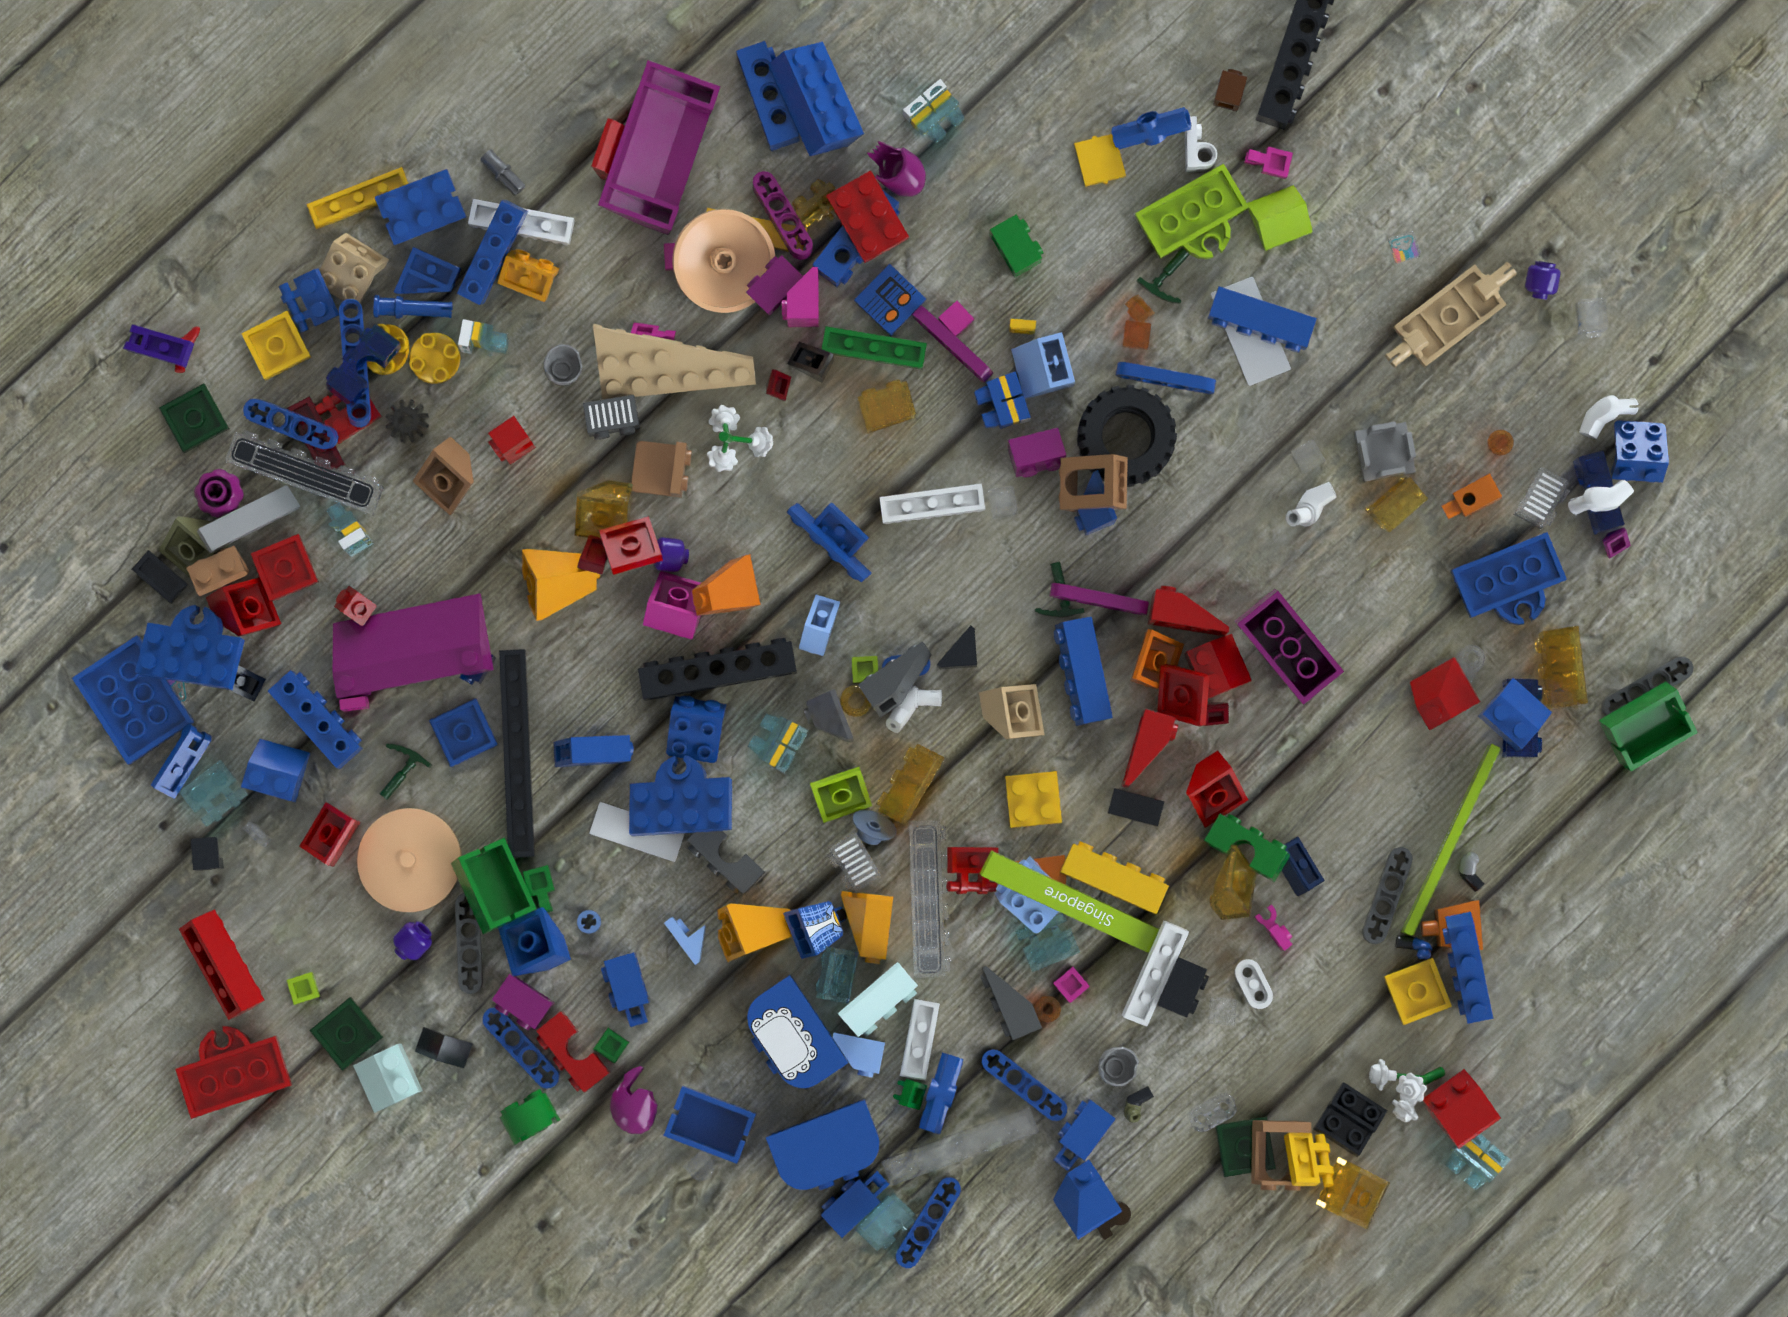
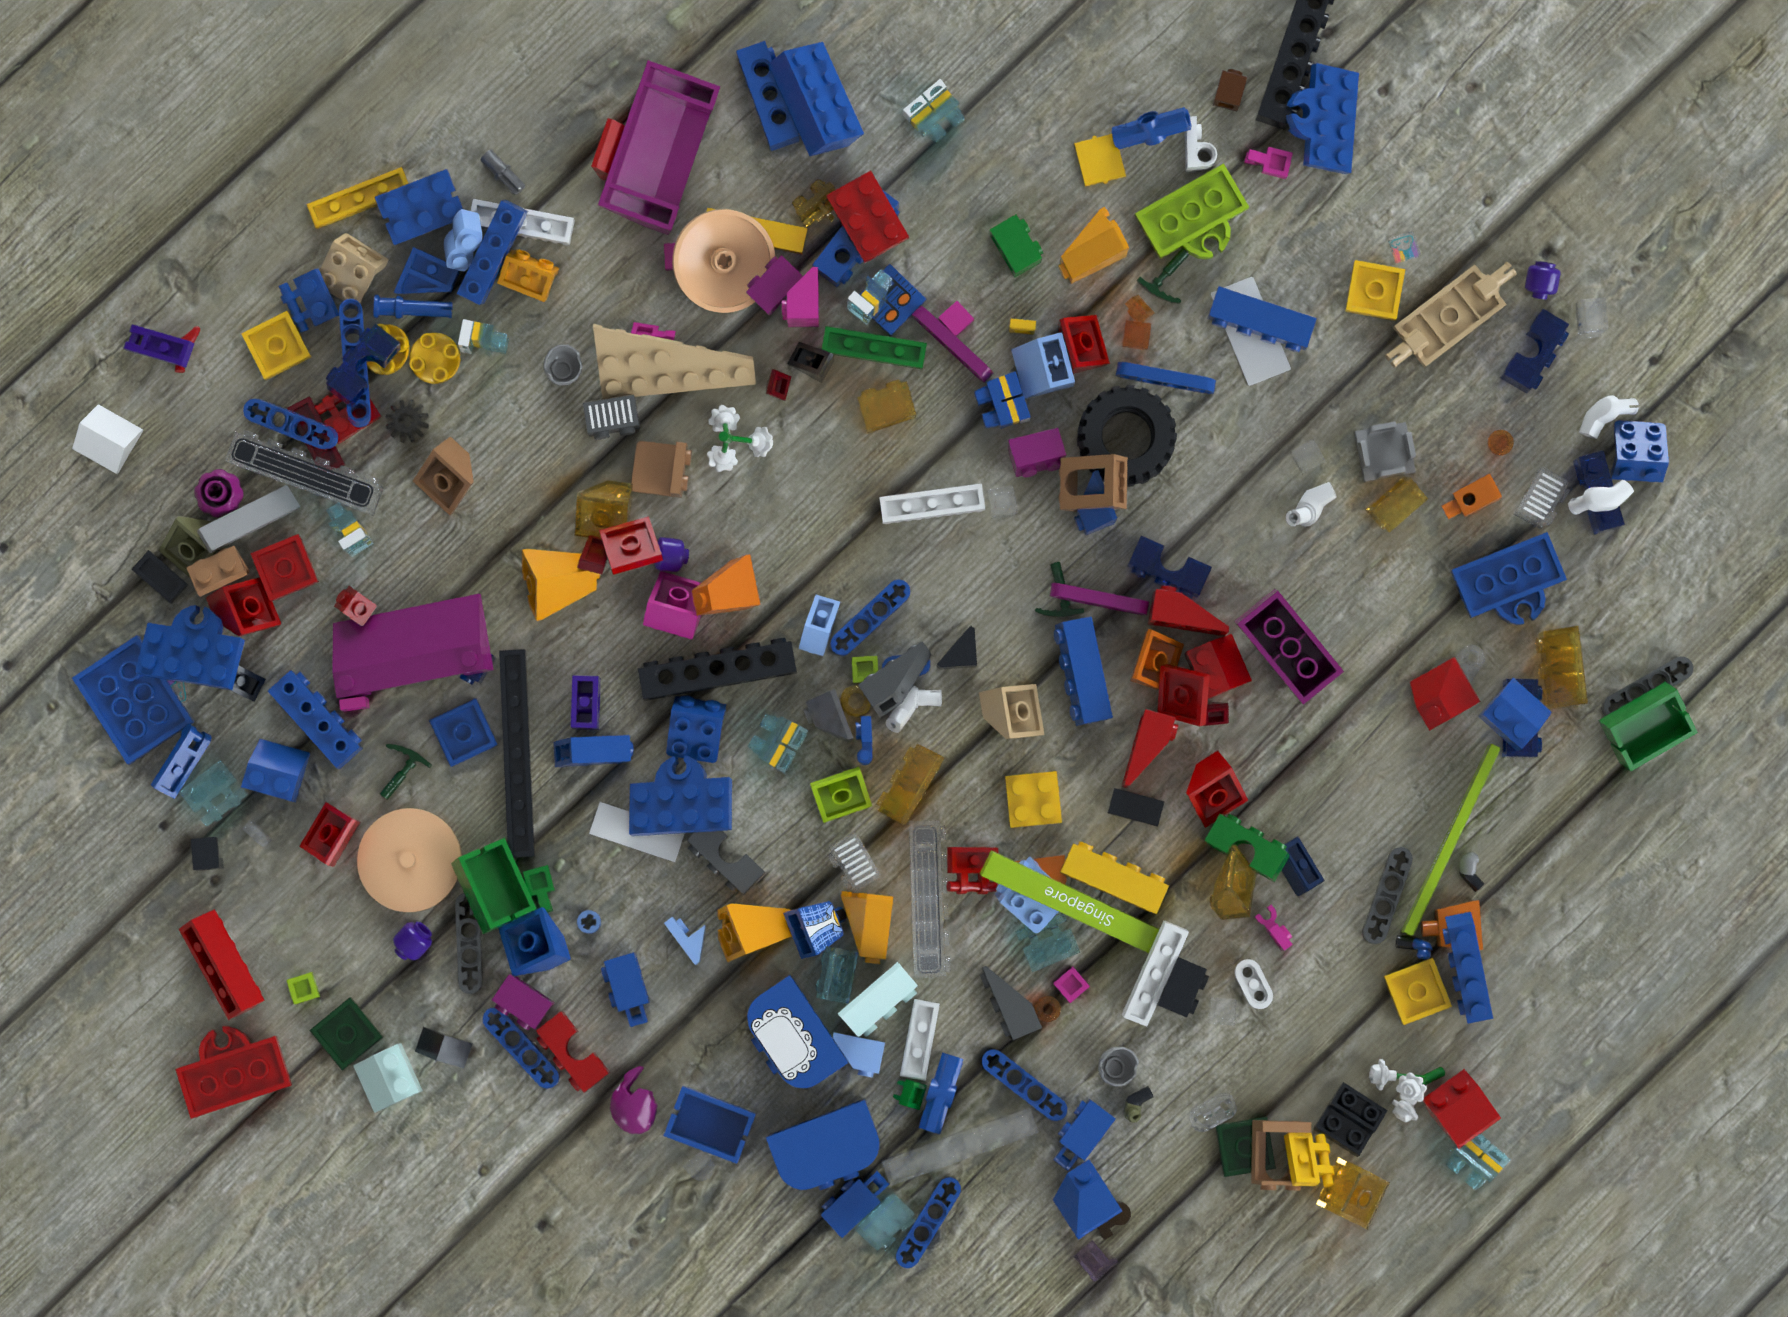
dark green tile [159,383,230,454] -> none
red arch [488,416,536,465] -> none
green brick [499,1089,561,1145] -> none
green tile [593,1027,630,1064] -> none
magenta beam [752,171,813,260] -> none
blue bracket [787,503,872,582] -> none
sand blue piece [853,810,896,845] -> none
magenta helmet [867,141,926,197] -> none
lime slope [1247,185,1313,251] -> none
magenta slope [1602,527,1631,559] -> none
none -> white slope [72,405,143,474]
none -> light blue brick [443,209,482,271]
none -> dark purple brick [571,675,601,730]
none -> blue beam [830,579,910,656]
none -> clear light blue hips [847,269,893,325]
none -> blue plate [856,716,873,765]
none -> light orange slope [1058,207,1129,284]
none -> red slope [1058,315,1110,374]
none -> clear purple tile [1074,1240,1119,1282]
none -> clear blue arch [1127,536,1212,599]
none -> blue plate [1286,63,1359,174]
none -> yellow plate [1345,260,1405,321]
none -> clear blue arch [1500,309,1569,394]

